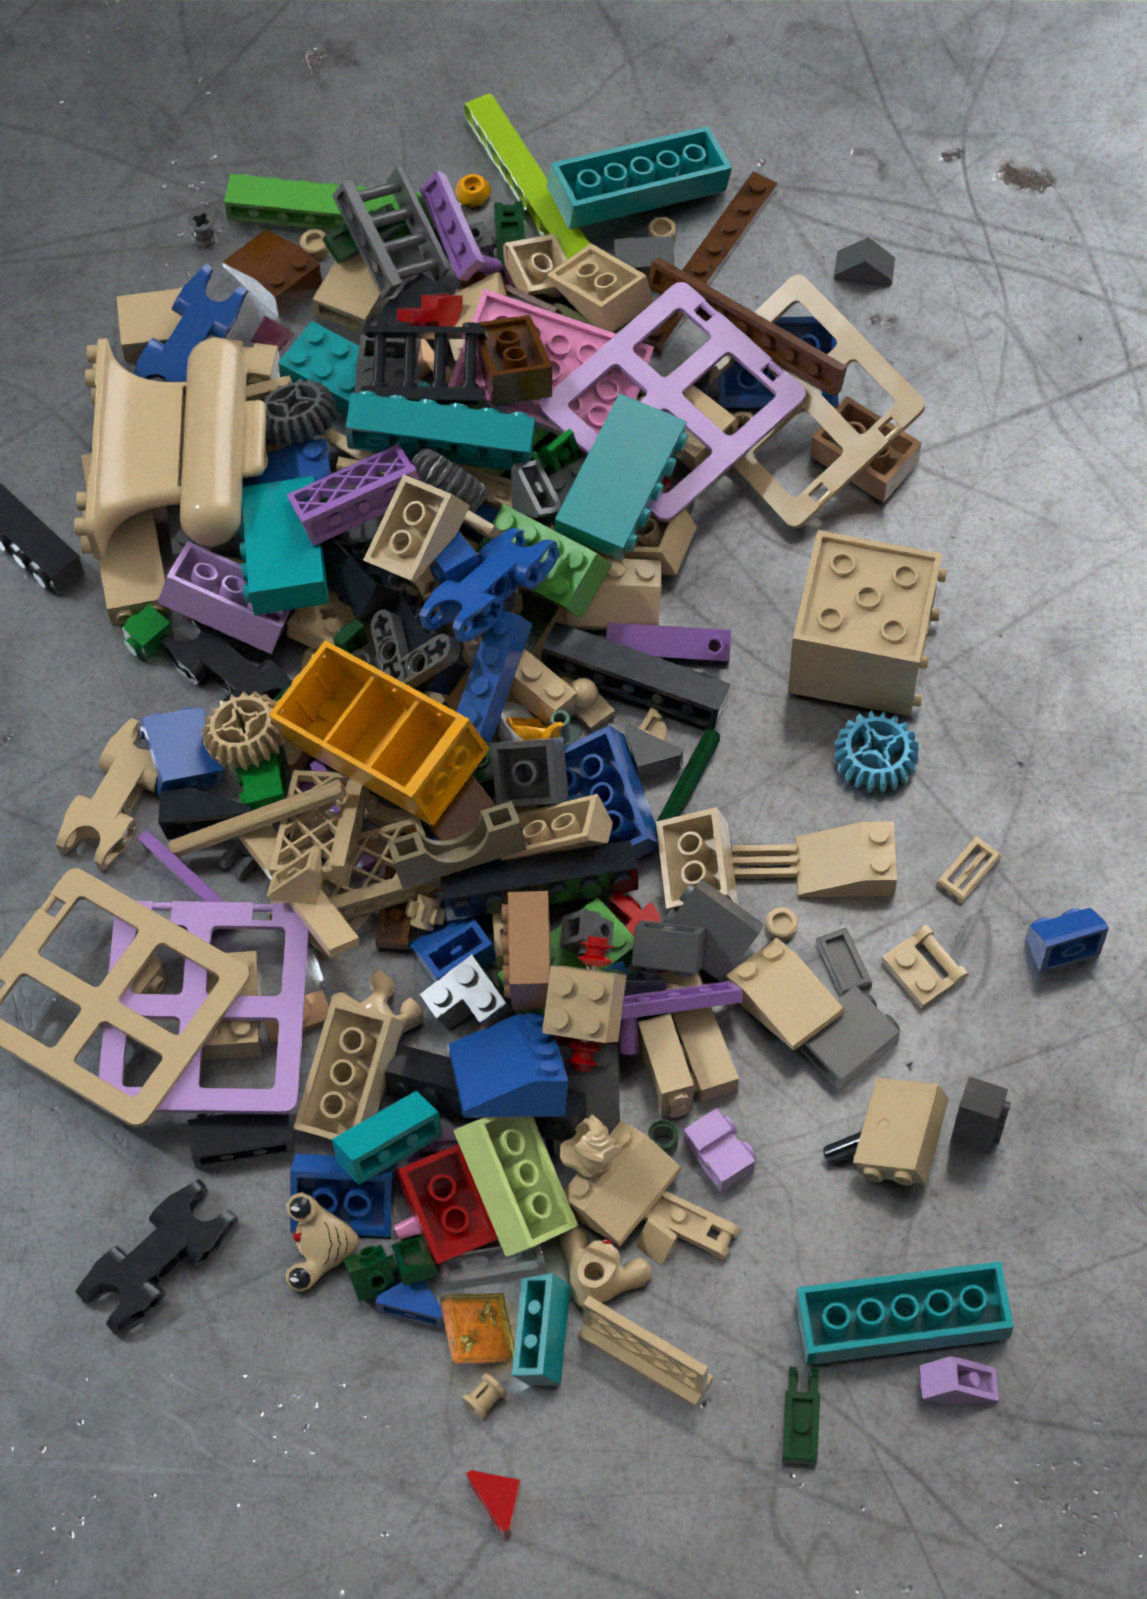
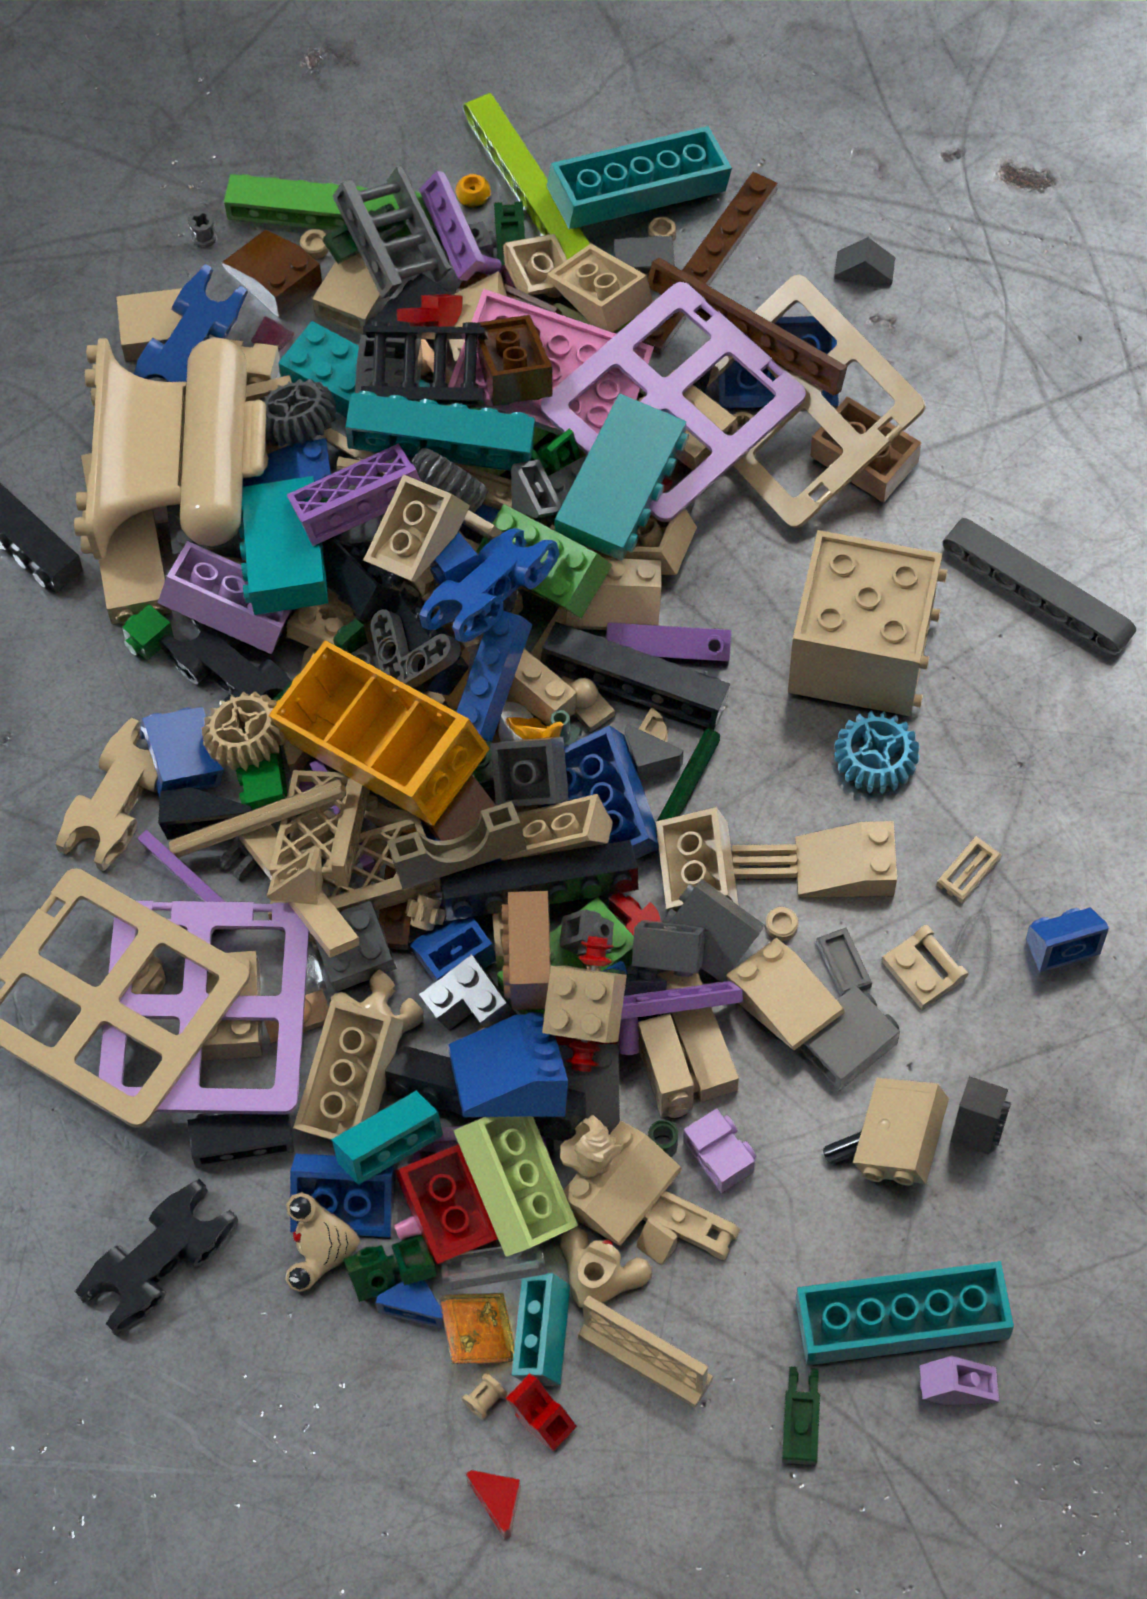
none -> dark grey brick [314,900,397,992]
none -> red brick [506,1373,577,1452]
none -> dark grey beam [942,518,1136,656]

